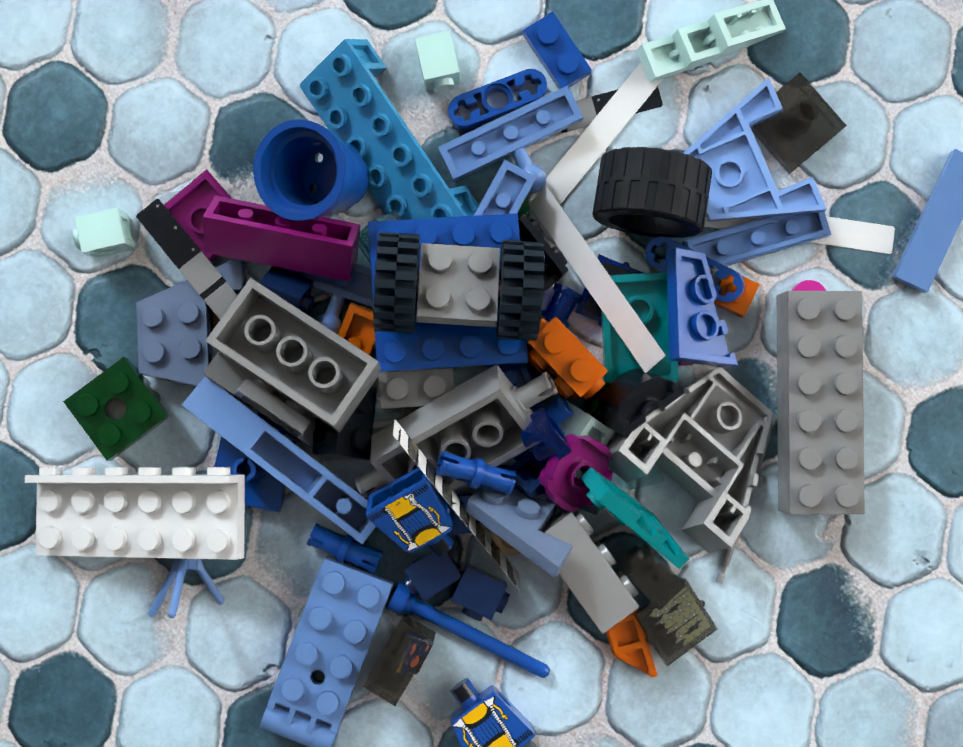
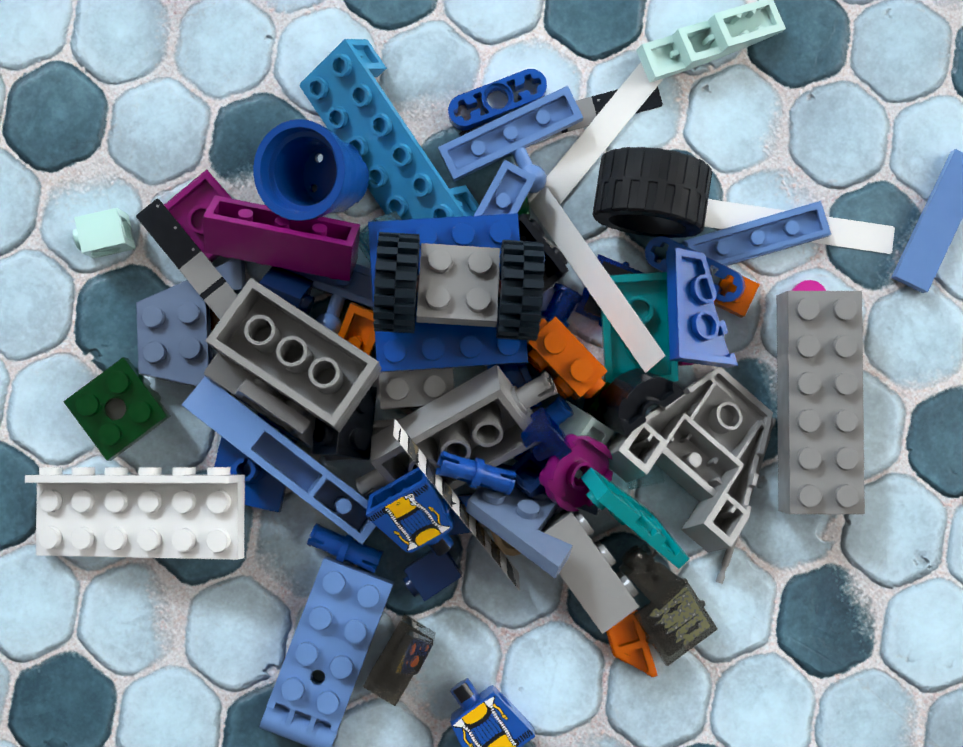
medium blue plant [148,558,224,618] -> none
blue piece [386,582,550,678] -> none
light aqua brick [415,30,460,92] -> none
dark blue brick [451,563,510,621] -> none
blue plate [523,12,592,89] -> none
light blue wing [684,77,827,222] -> none
clear smoke tile [750,72,847,174] -> none

